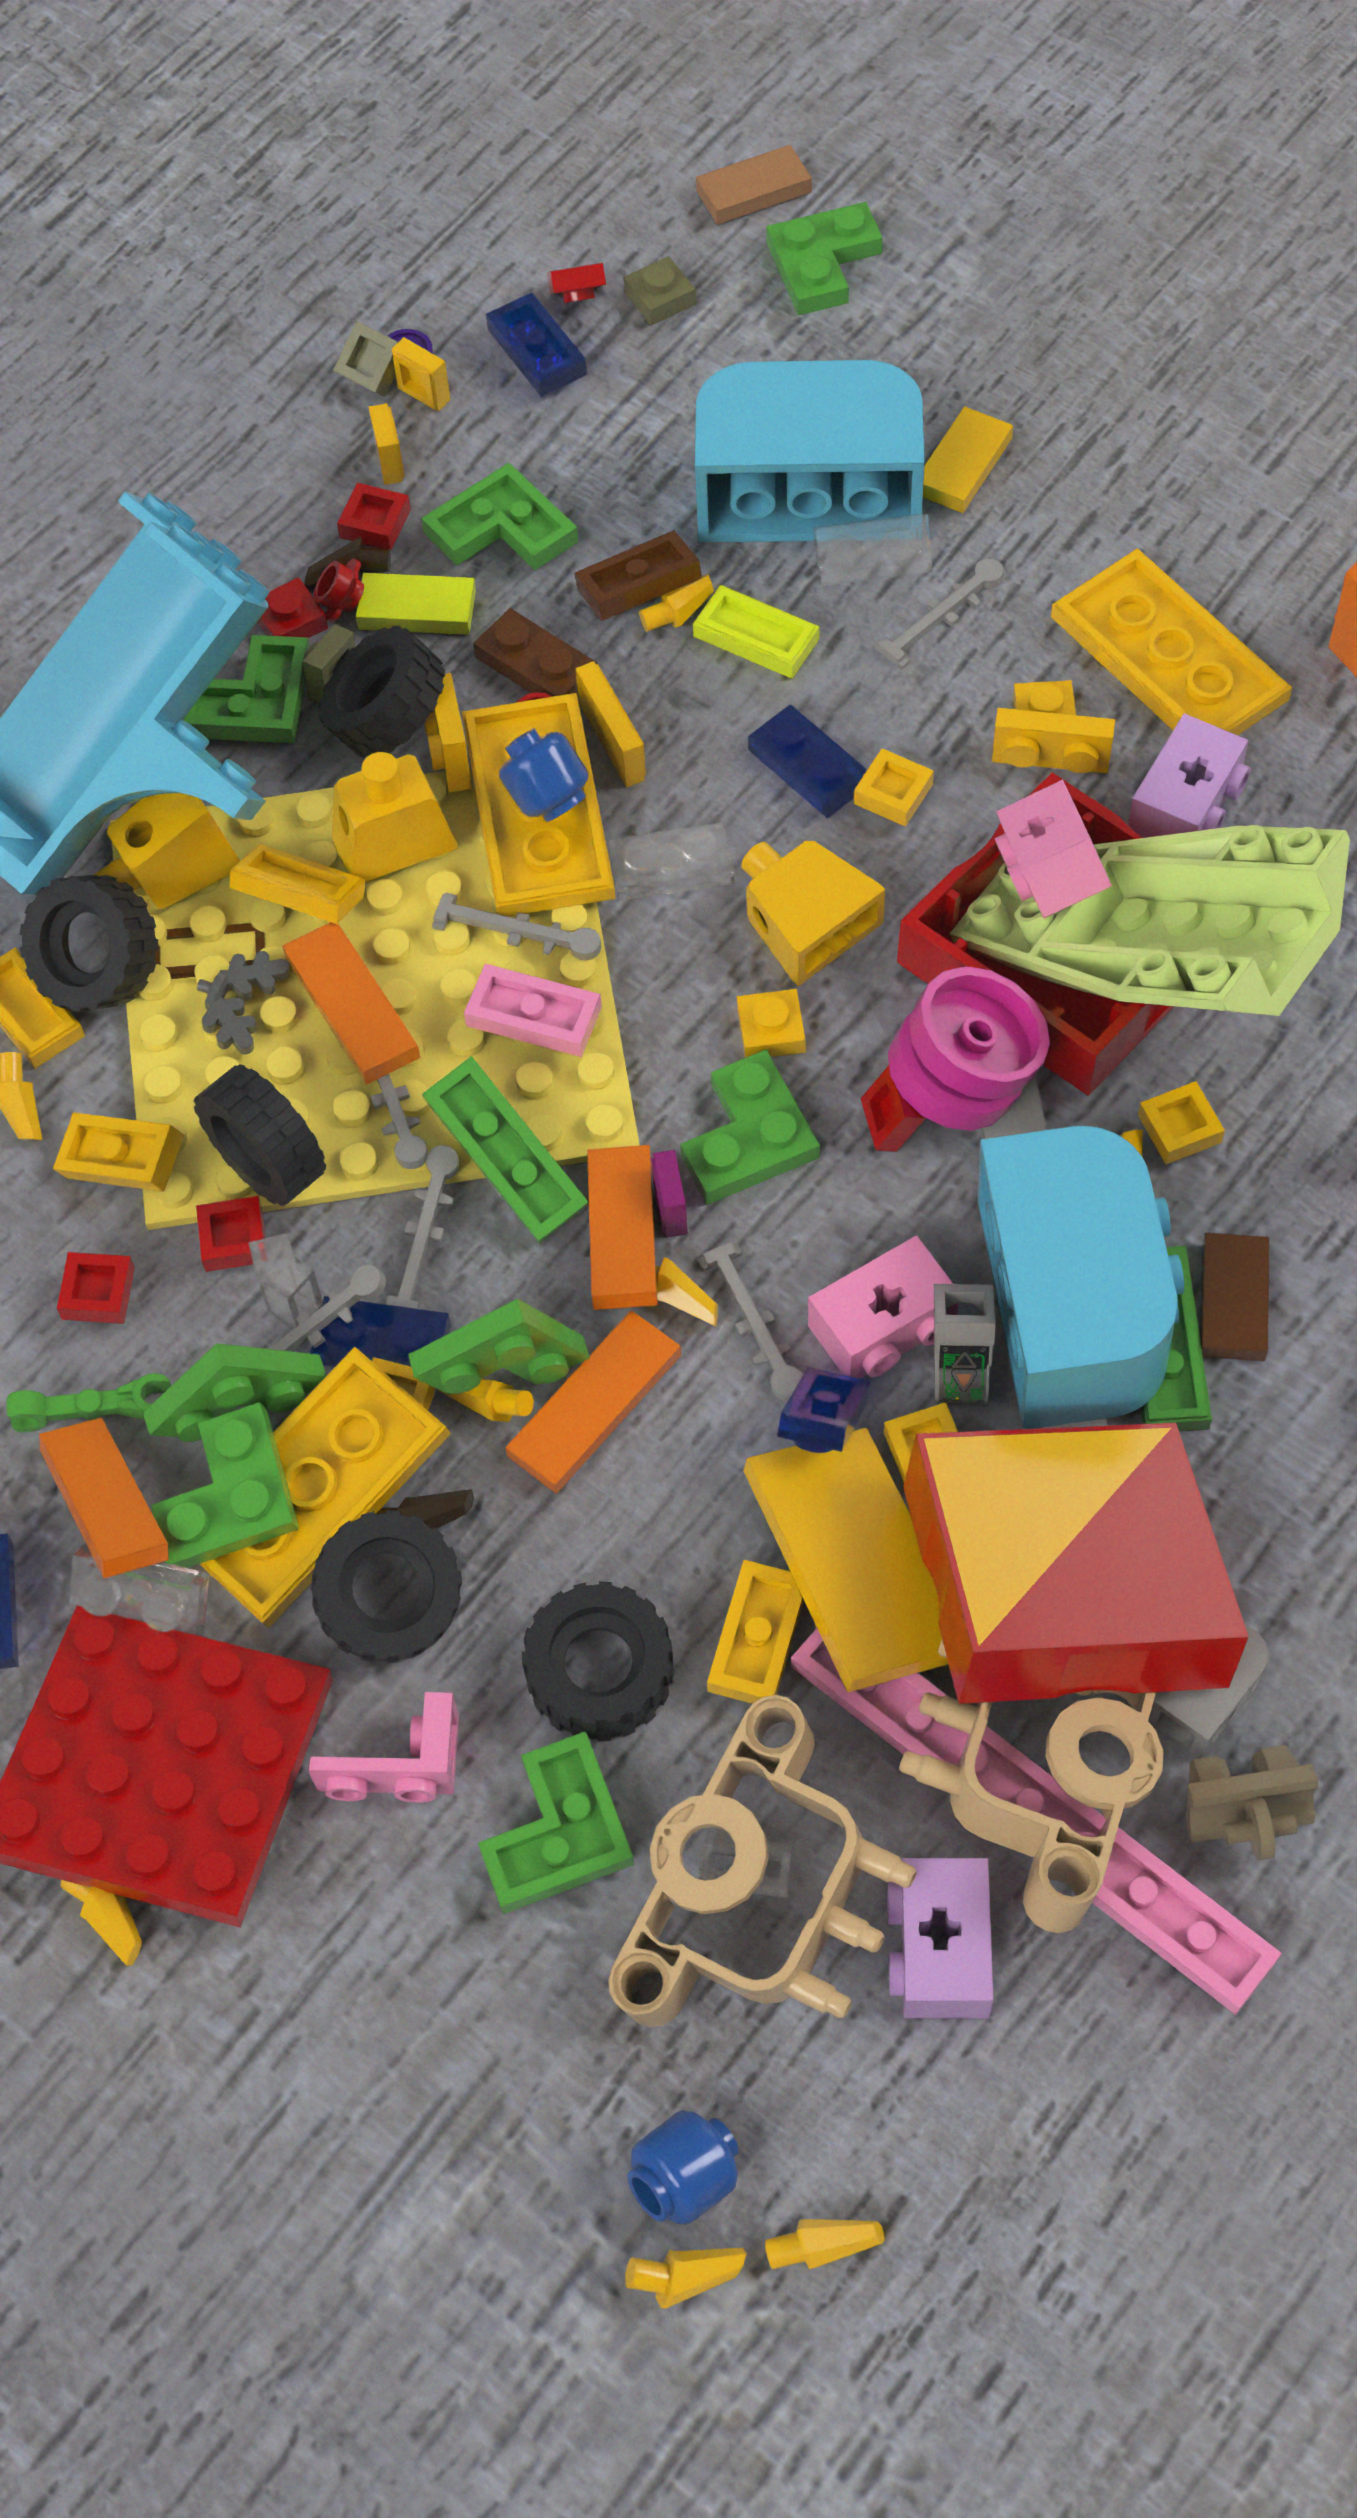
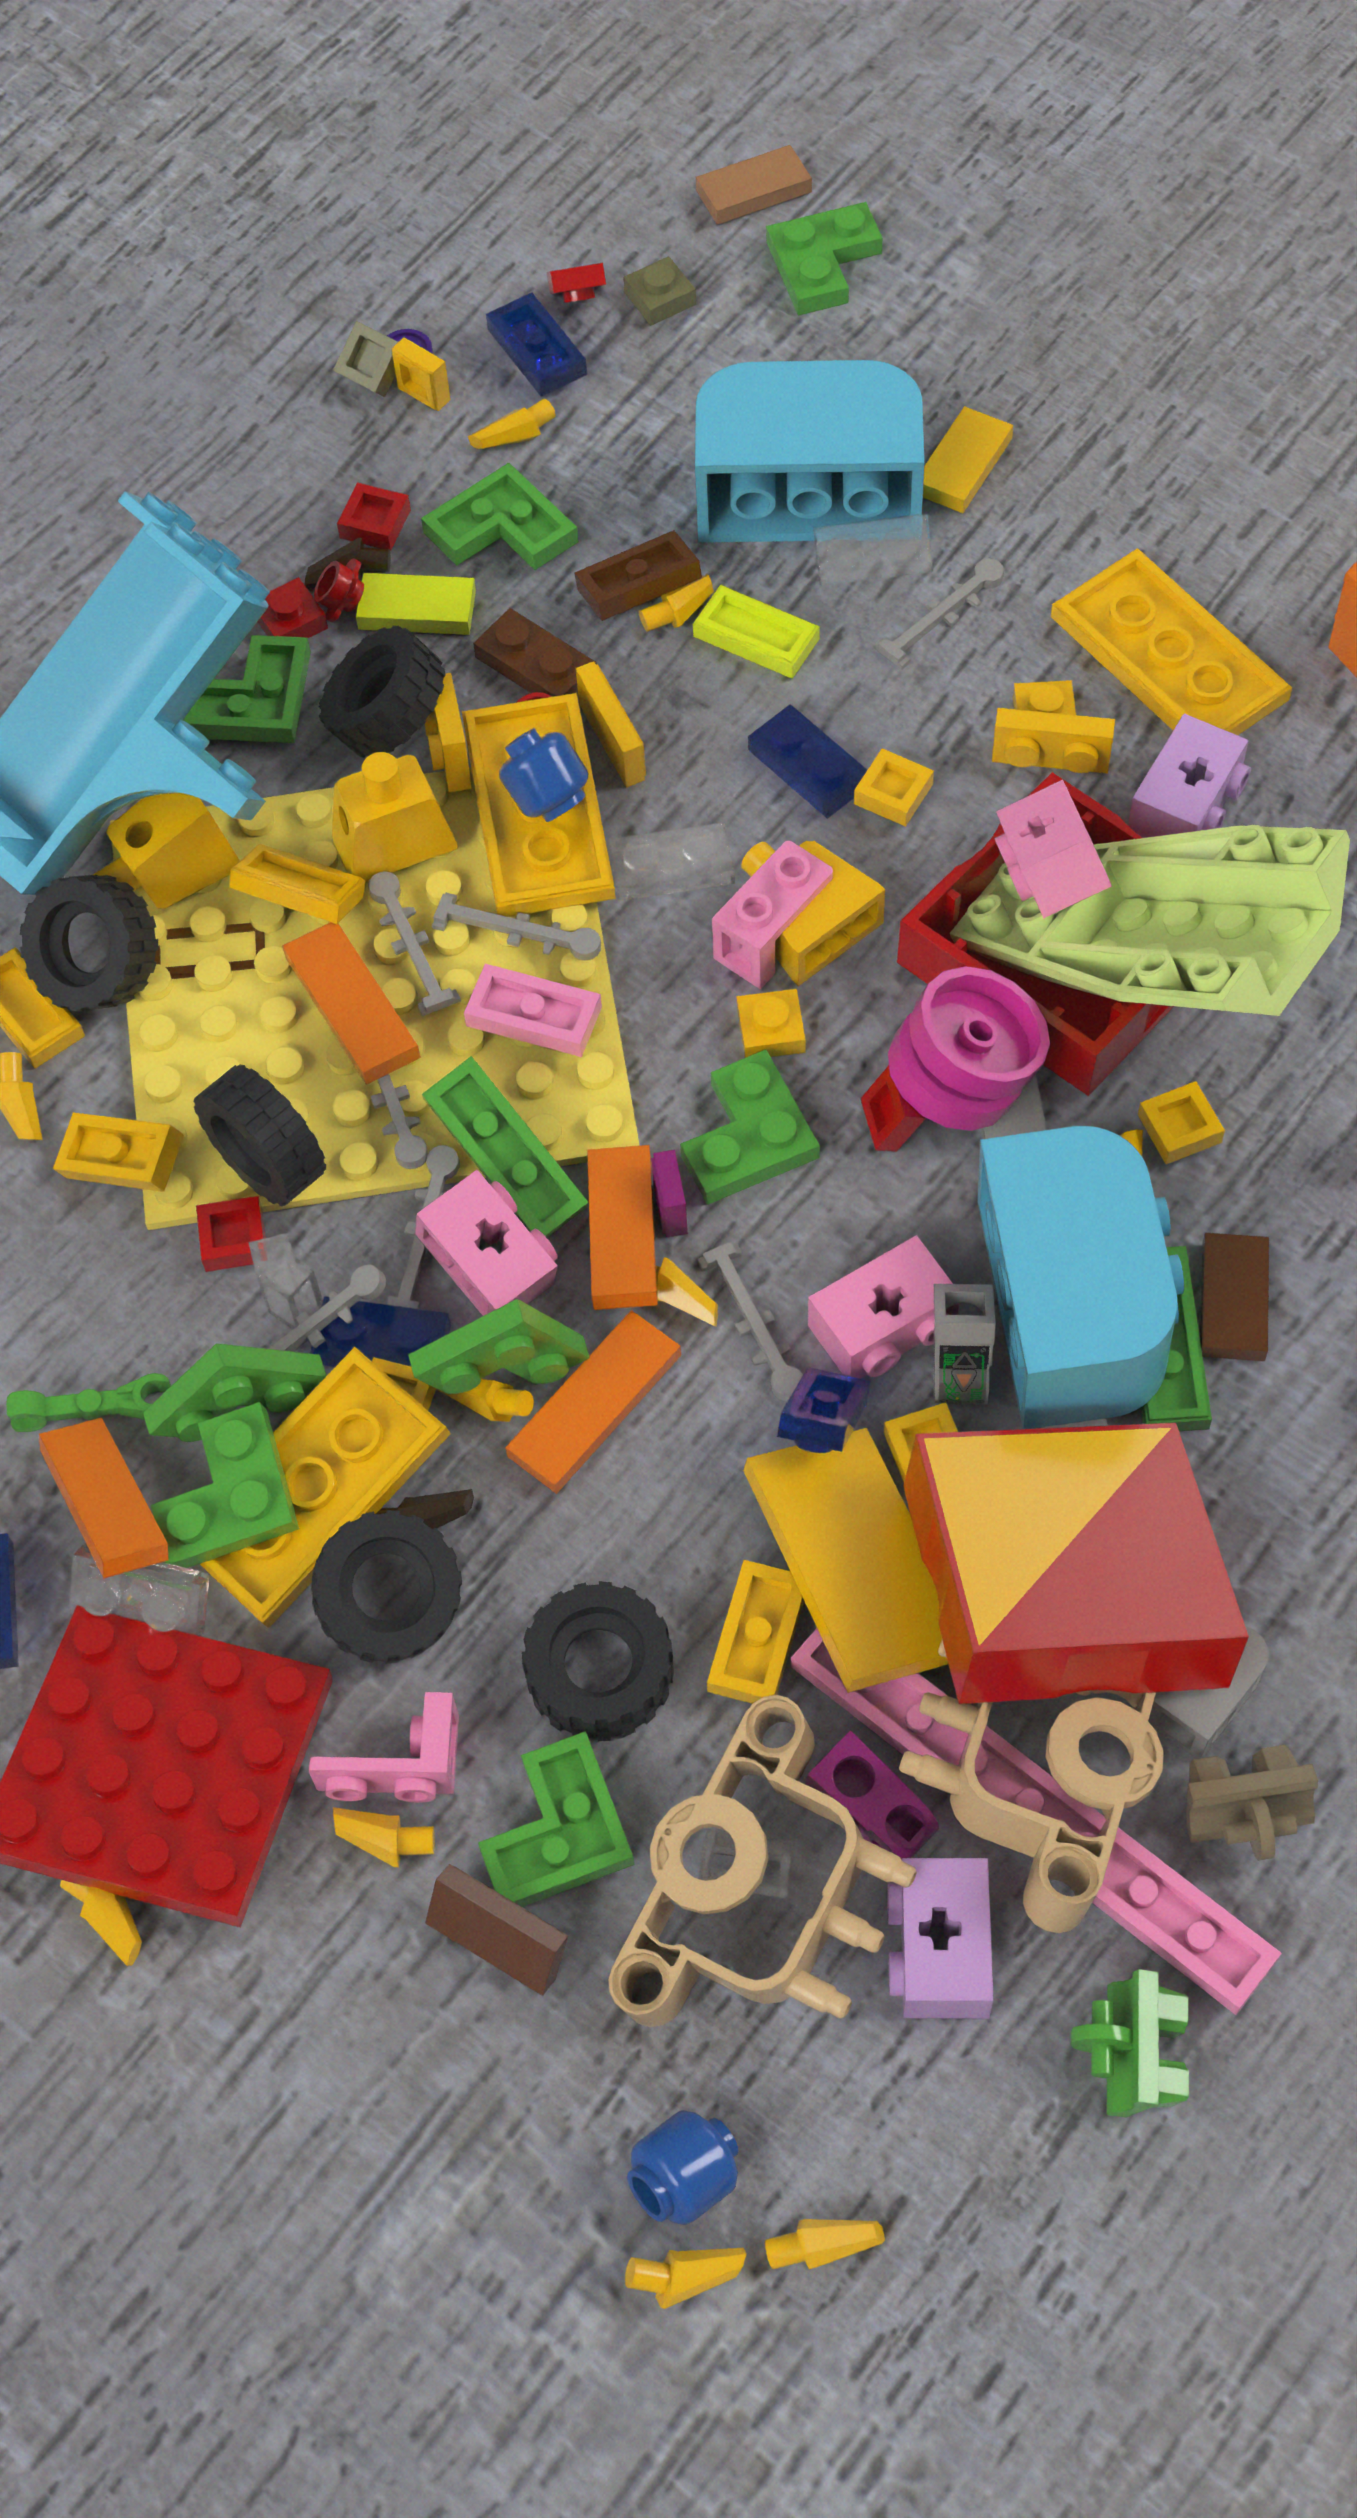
red plate [56,1252,135,1324] -> none
dark grey animal [197,951,290,1055] -> none
olive plate [302,624,356,705] -> none
yellow tile [369,403,405,485] -> none
none -> yellow bar [333,1807,435,1867]
none -> light grey piece [369,871,461,1016]
none -> bright pink brick [415,1170,558,1316]
none -> reddish brown tile [425,1864,568,1996]
none -> yellow bar [467,399,556,449]
none -> bright pink bracket [712,841,833,990]
none -> magenta leg [805,1730,939,1860]
none -> bright green hips [1070,1969,1189,2118]

